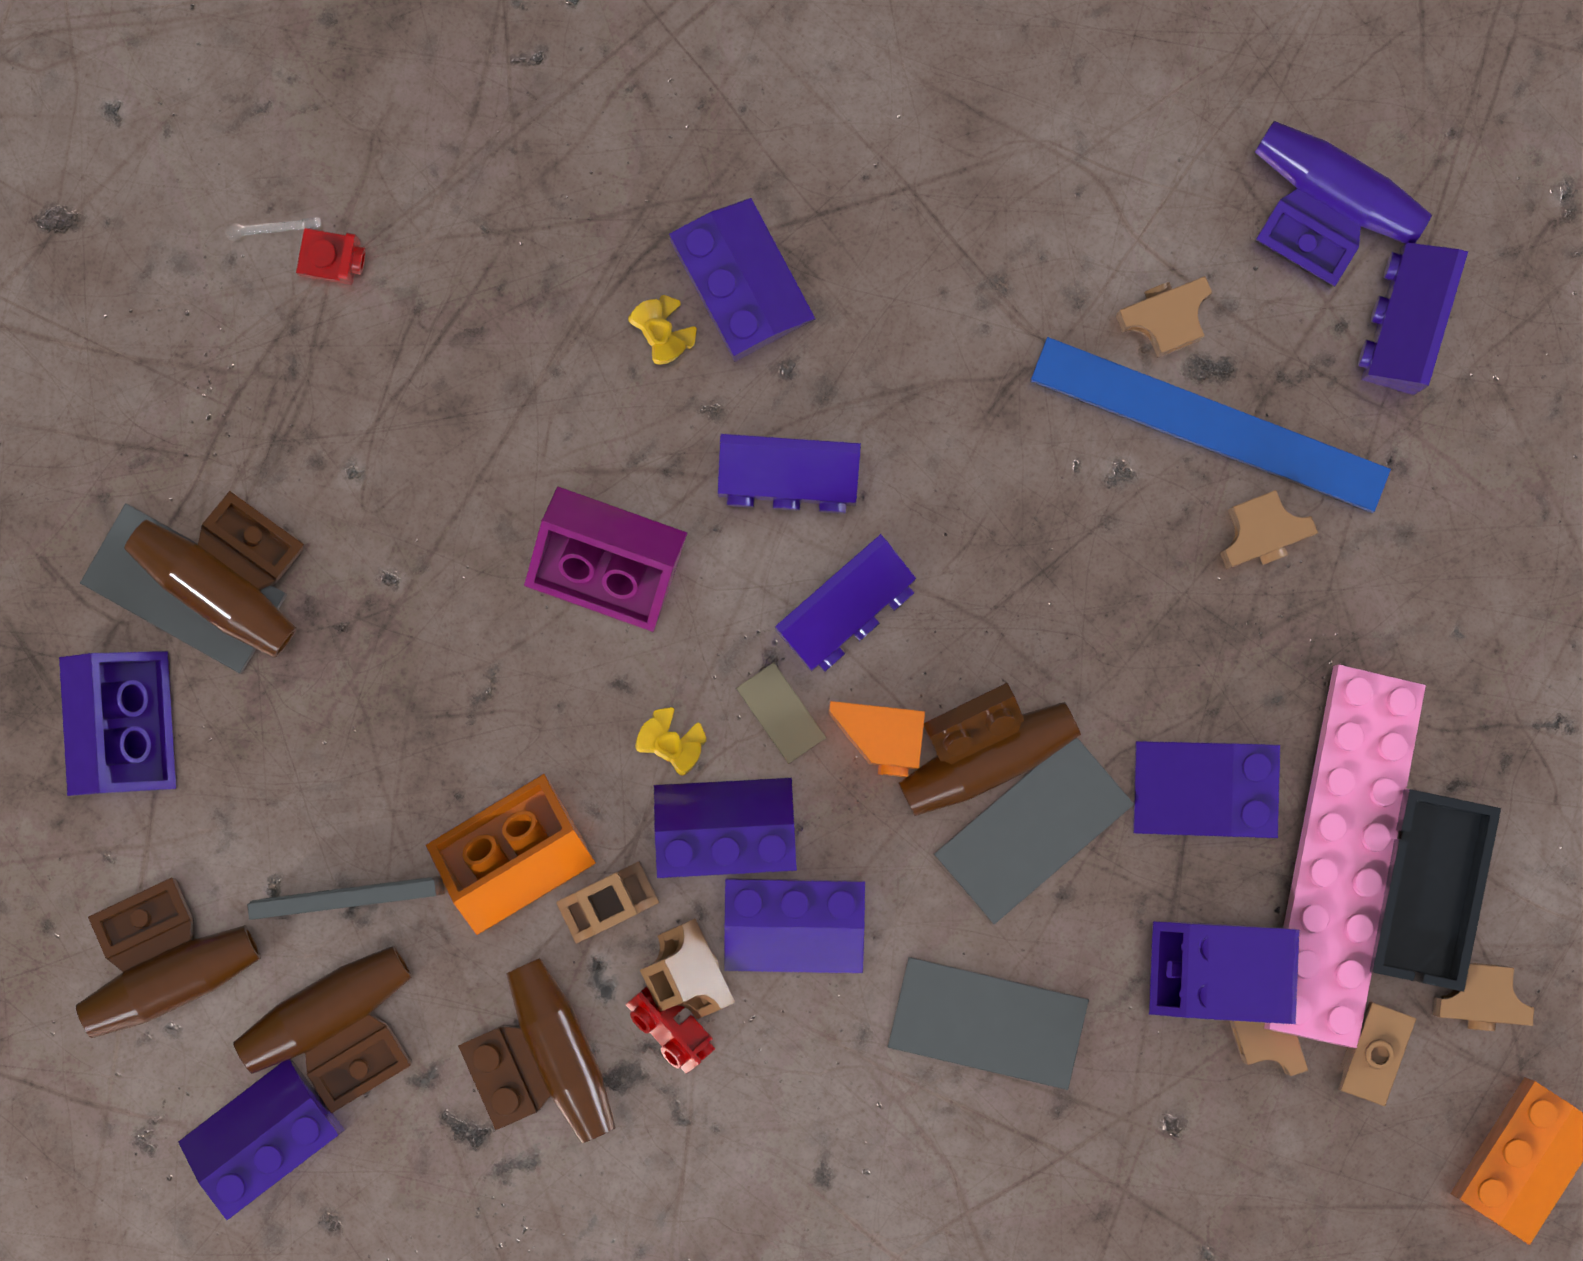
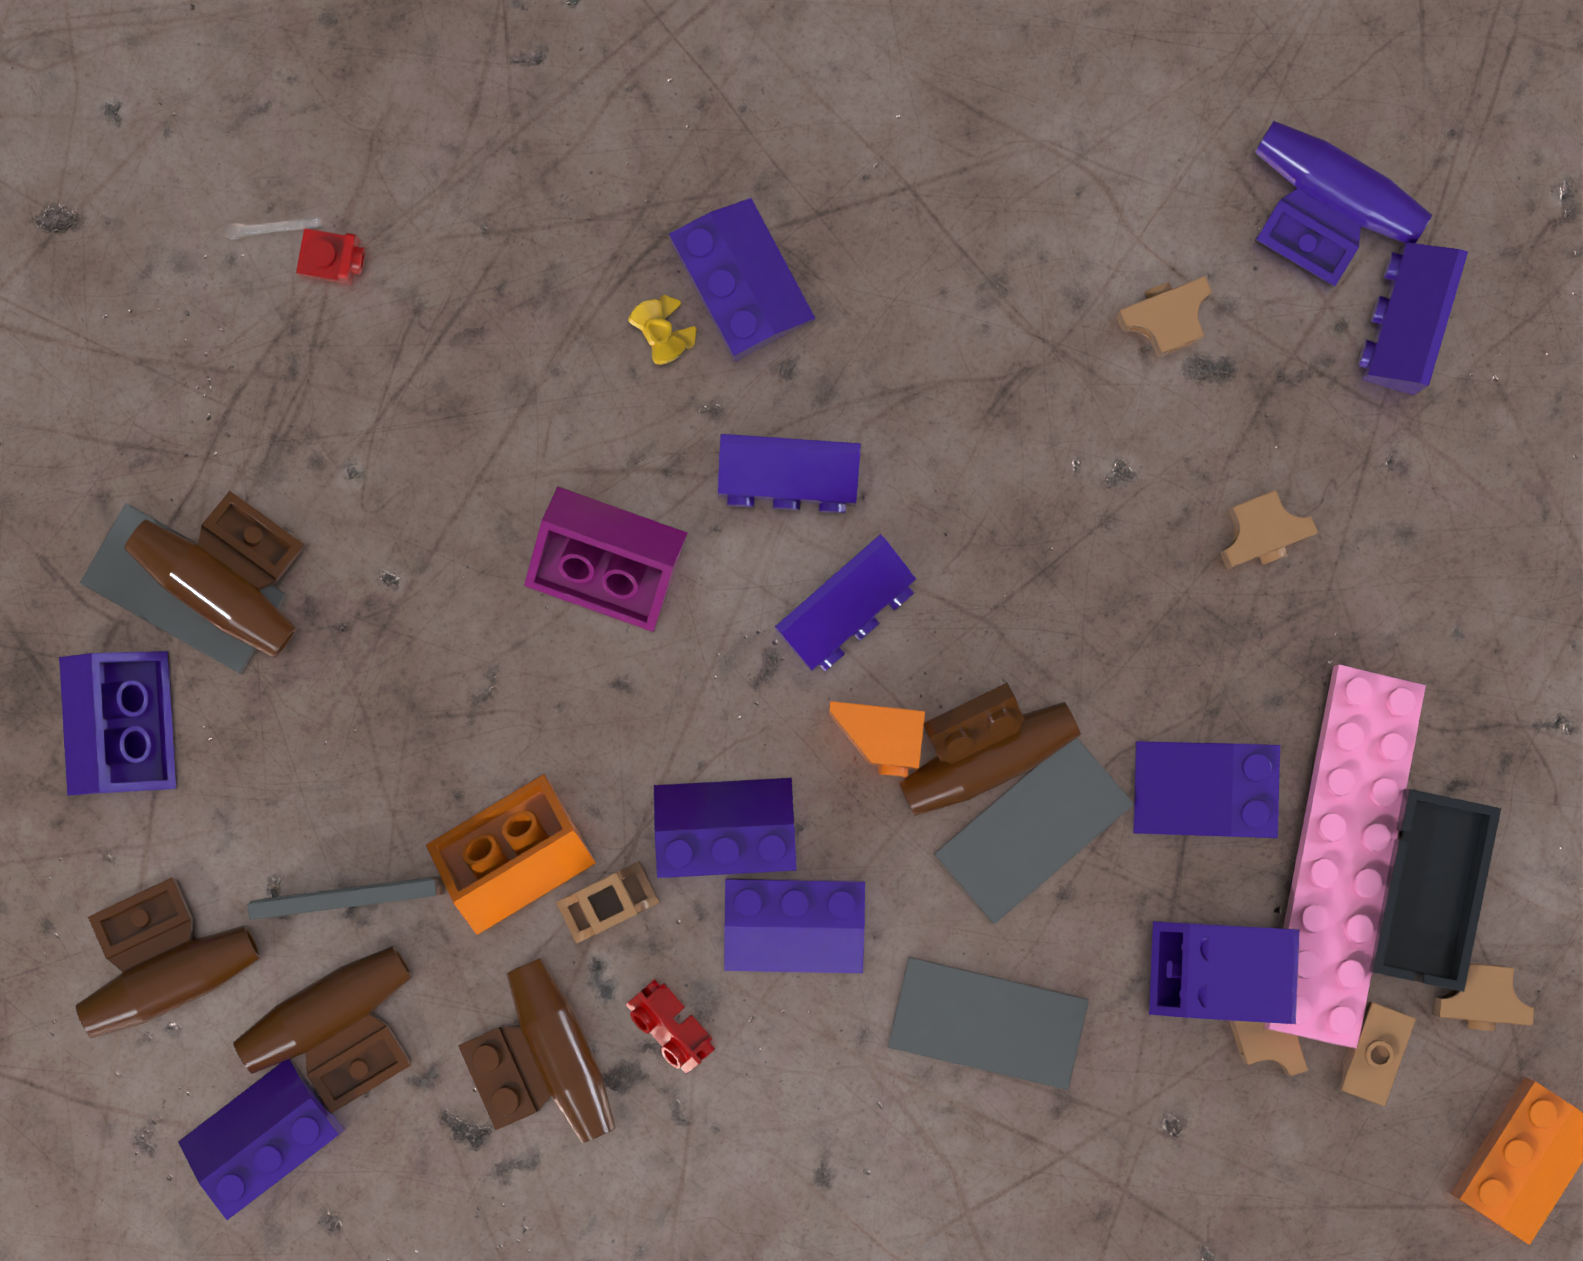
yellow piece [635,707,706,775] -> none
medium nougat brick [640,918,735,1019] -> none
dark tan tile [736,662,826,764] -> none
blue tile [1030,337,1391,513] -> none

